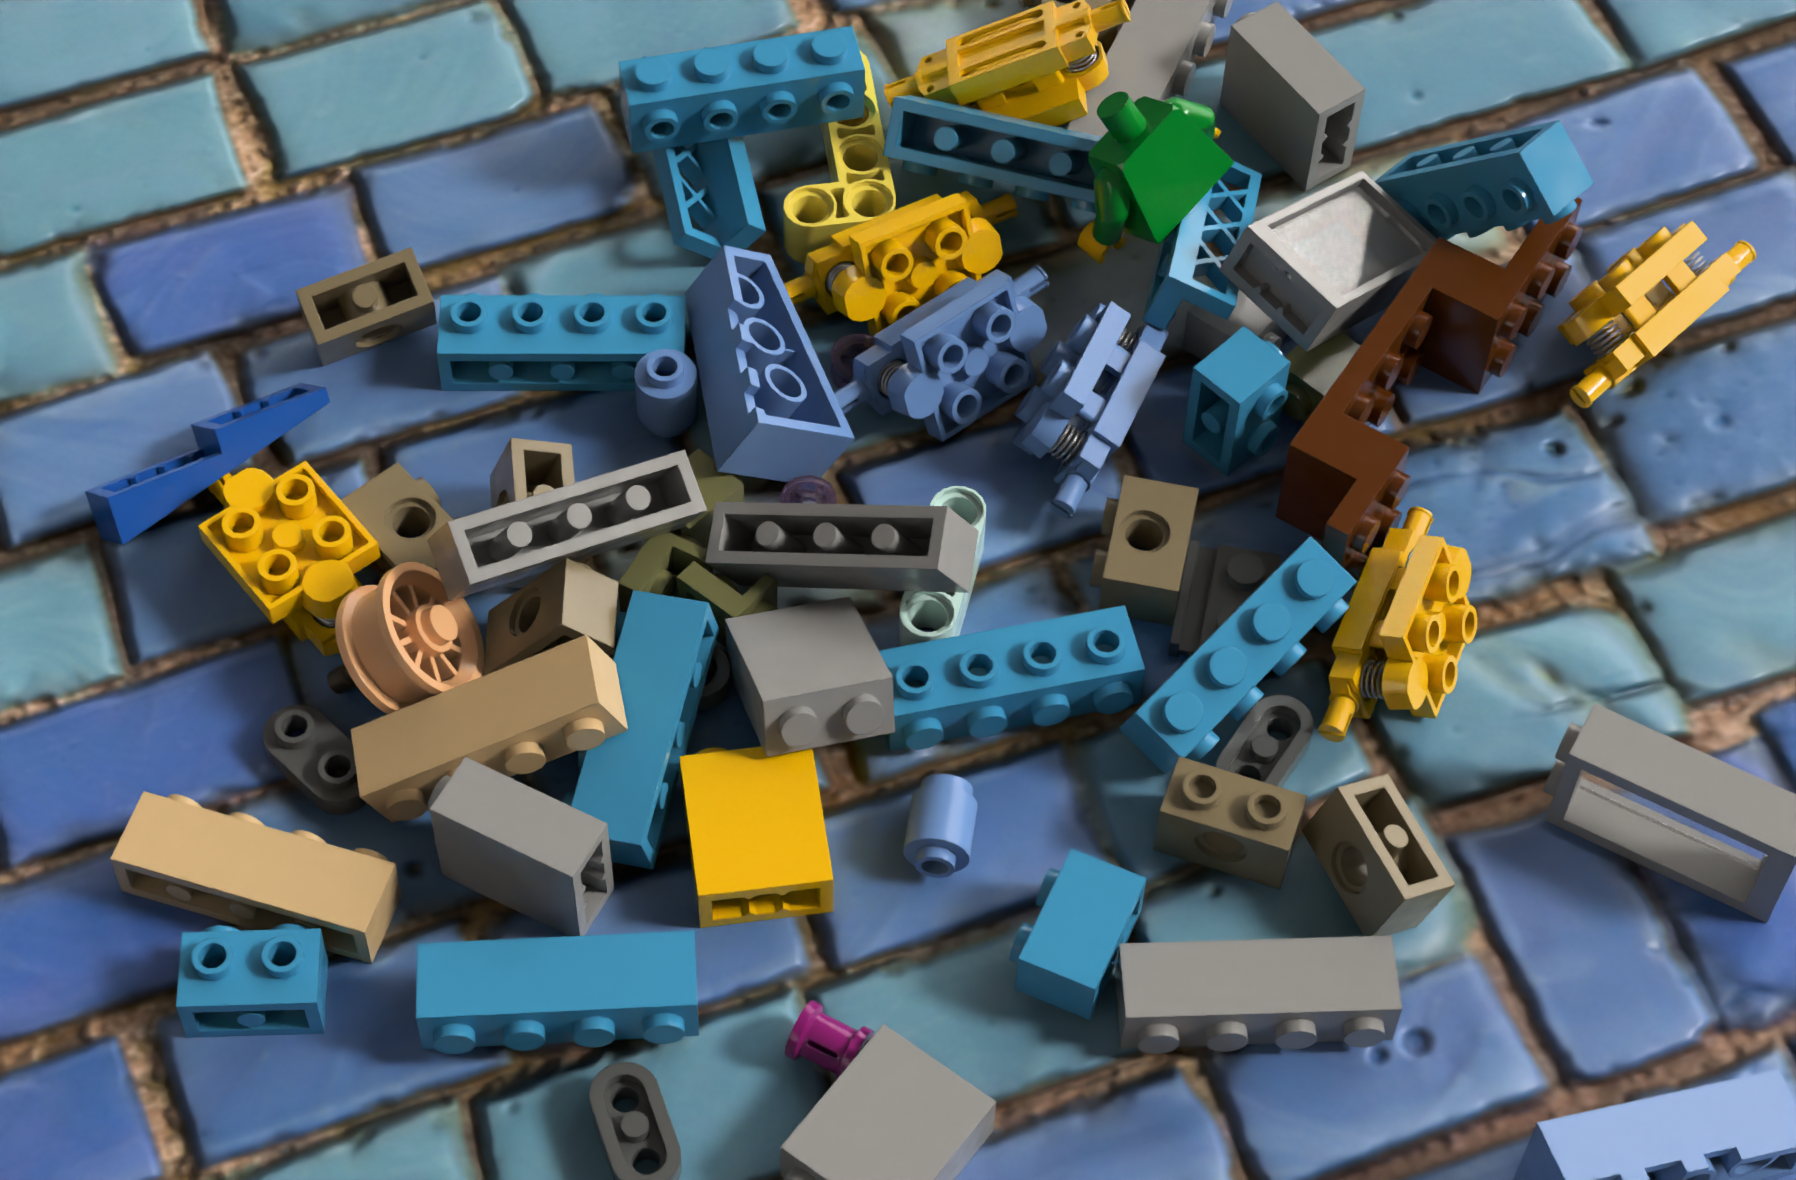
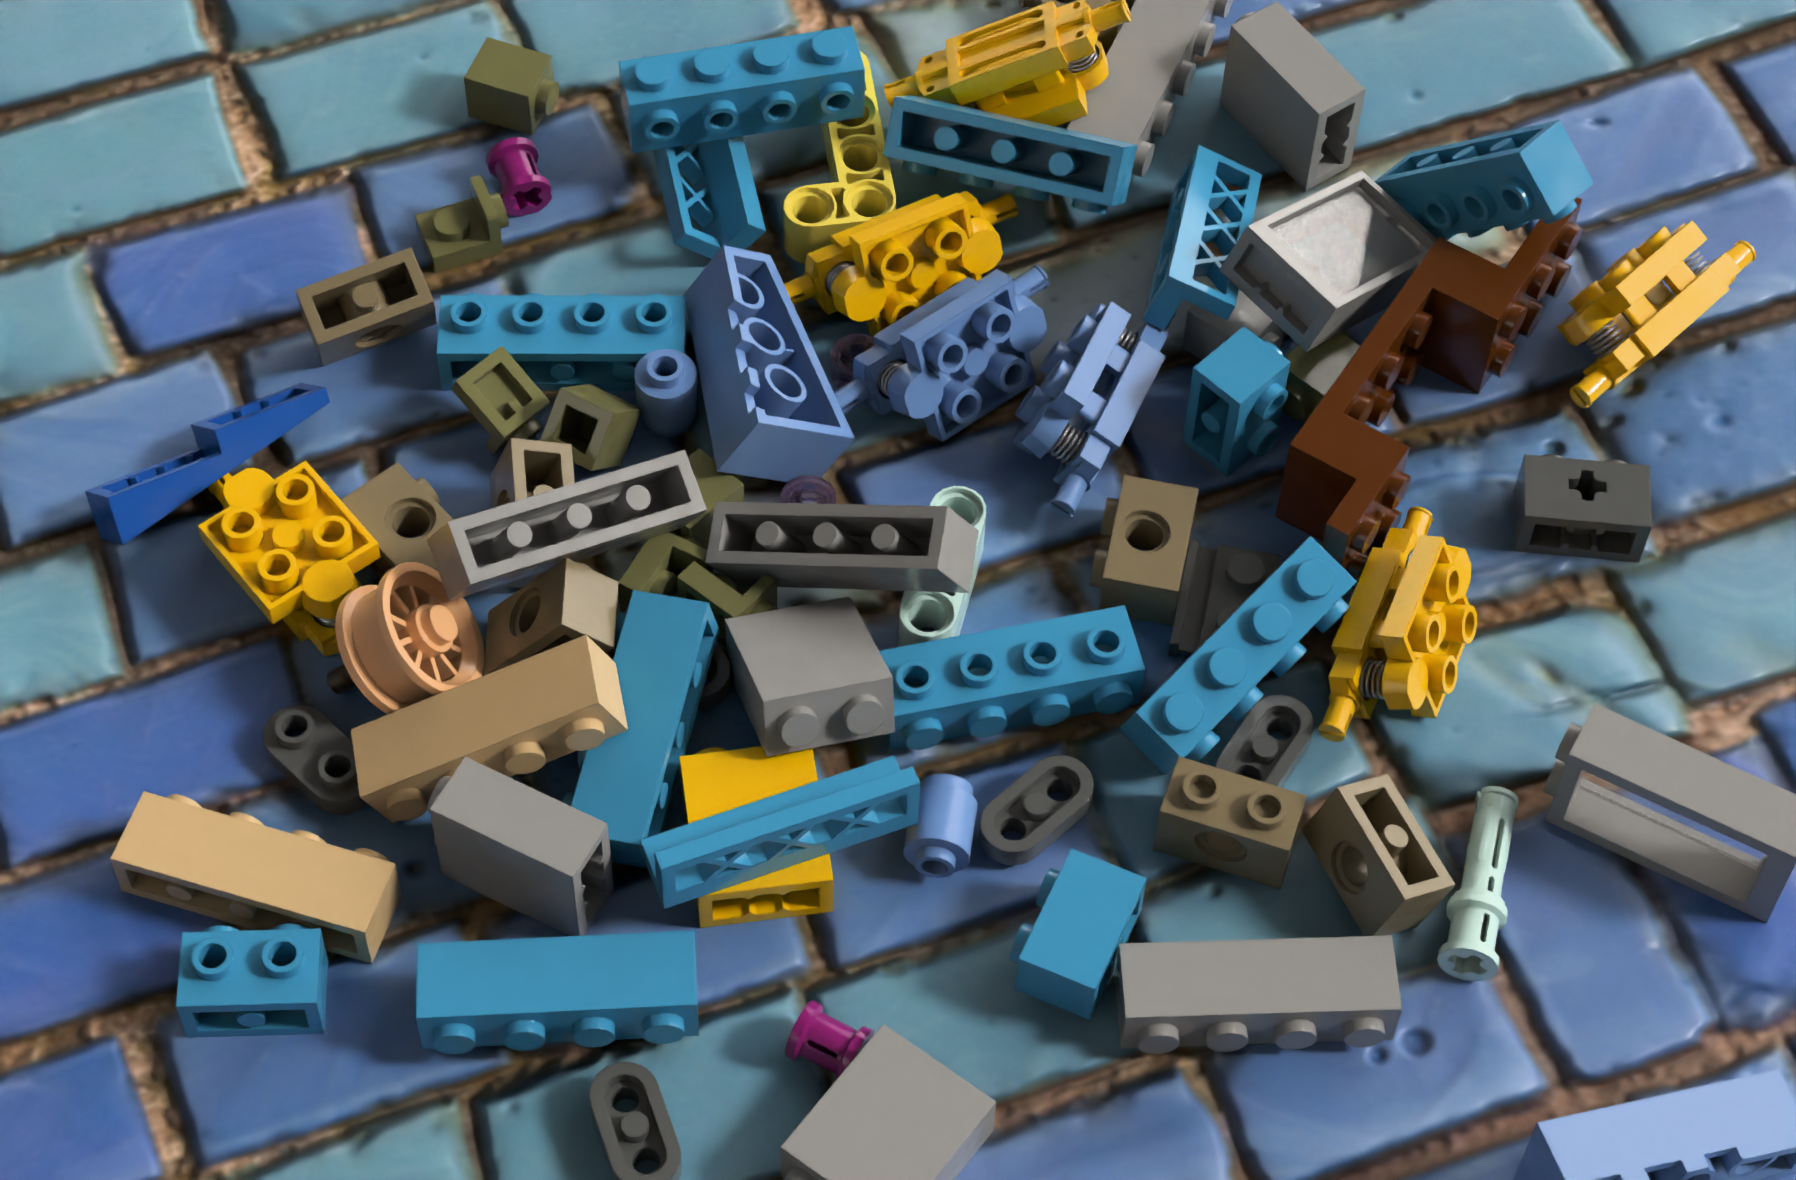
green torso [1077,91,1234,265] -> none
none -> olive bracket [415,175,509,273]
none -> olive bracket [451,346,550,456]
none -> olive brick [464,37,559,135]
none -> magenta bush [485,137,552,217]
none -> olive brick [540,384,643,471]
none -> dark azure fence [640,755,920,909]
none -> dark grey plate [979,755,1094,865]
none -> light aqua pin [1437,786,1519,982]
none -> dark grey brick [1514,454,1652,562]

